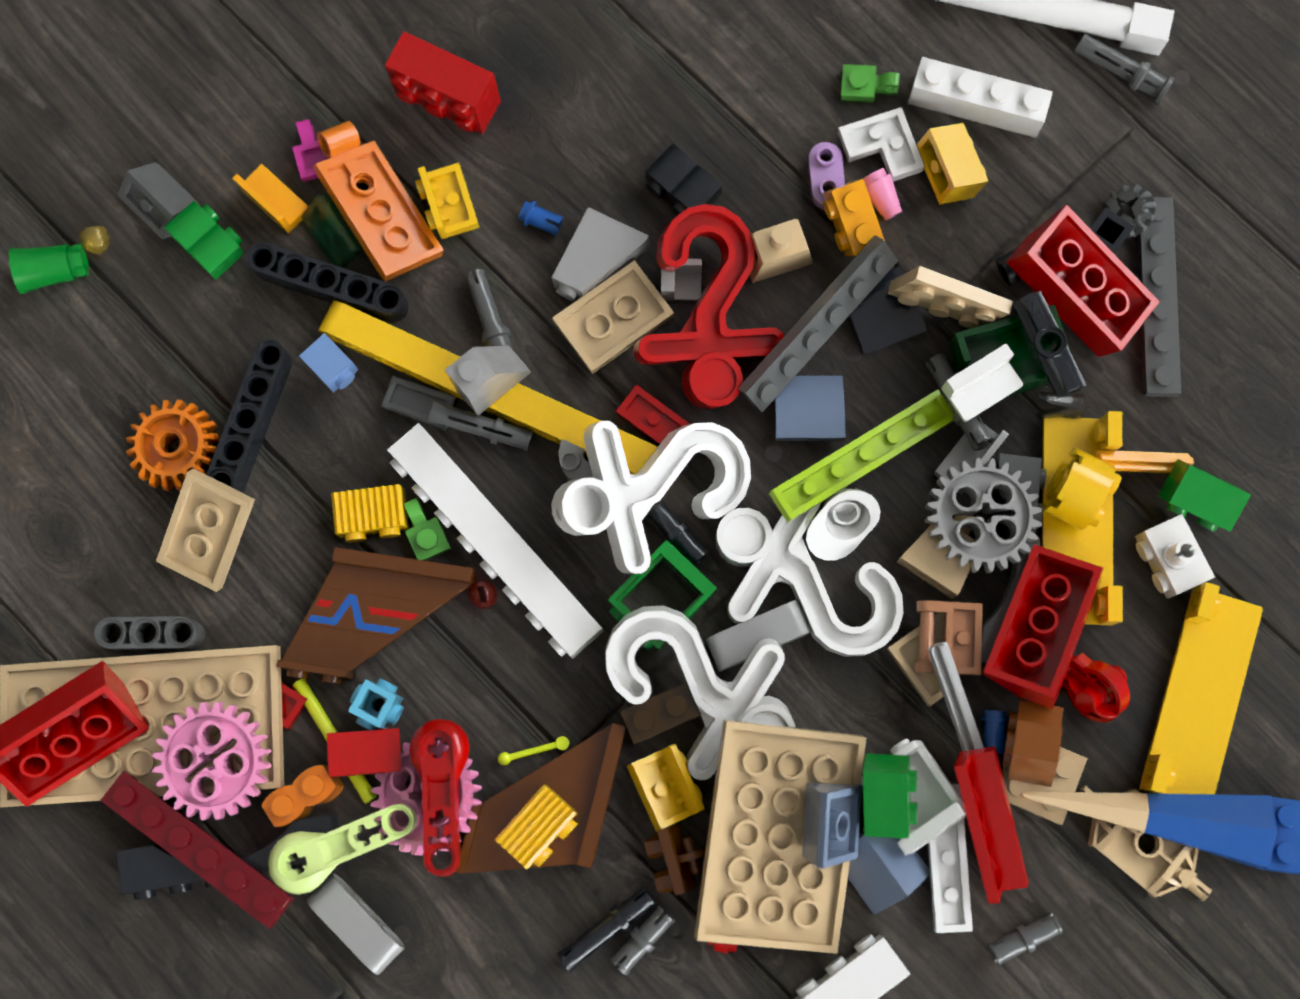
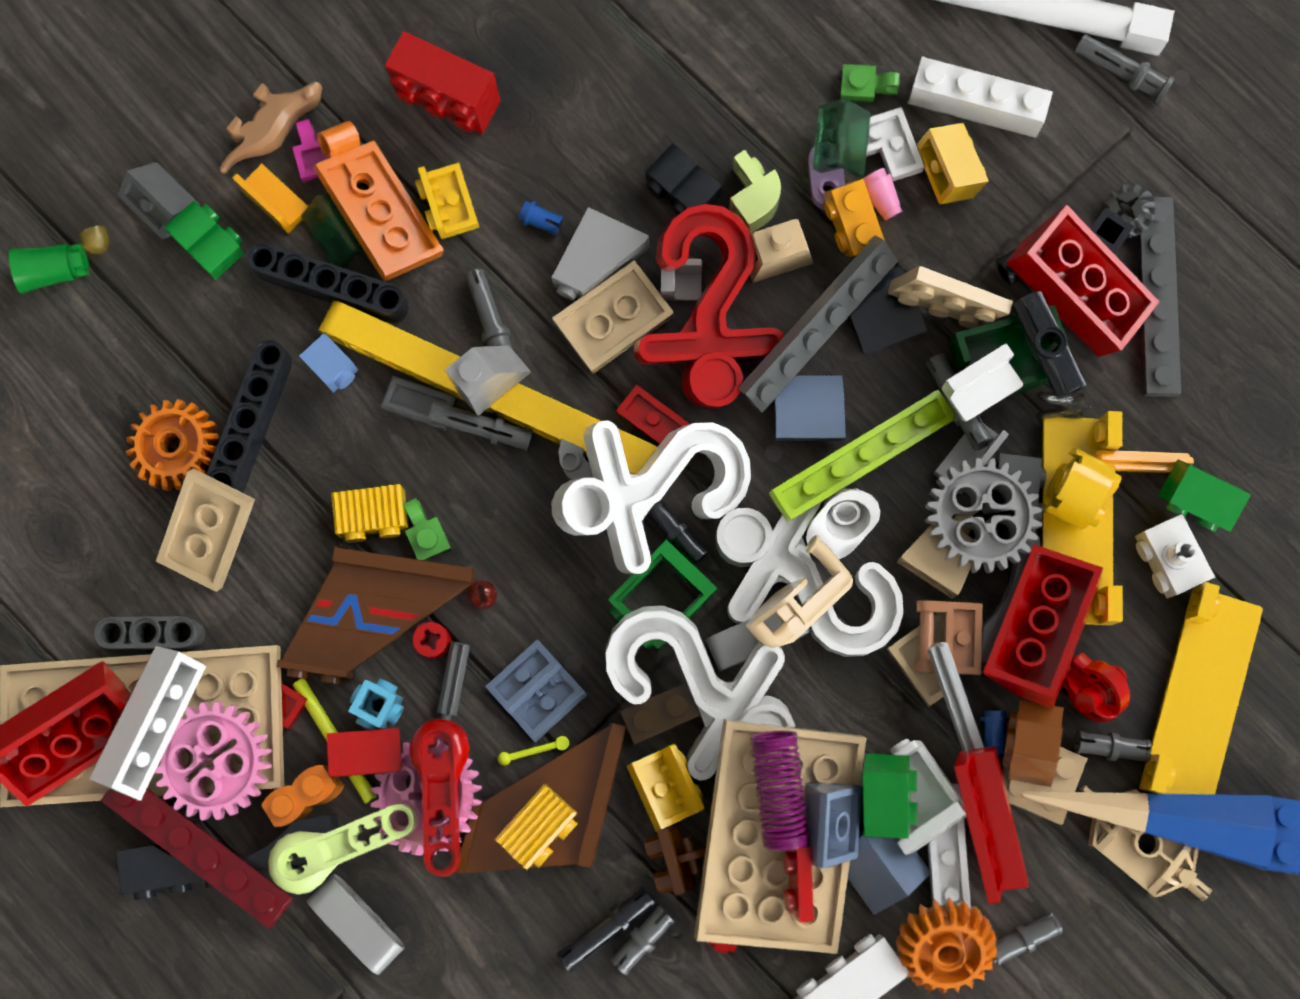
white brick [387,423,603,659] -> none
none -> white brick [89,646,206,800]
none -> medium nougat animal [220,82,323,174]
none -> red wheel [413,622,451,659]
none -> dark grey axle [437,642,471,742]
none -> sand blue slope [485,639,588,742]
none -> yellowish green brick [729,150,781,234]
none -> tan piece [746,535,853,648]
none -> magenta piece [750,730,810,851]
none -> red plate [783,844,814,923]
none -> clear green panel [812,98,871,176]
none -> orange gear [896,898,997,995]
none -> dark grey pin [1074,731,1151,763]

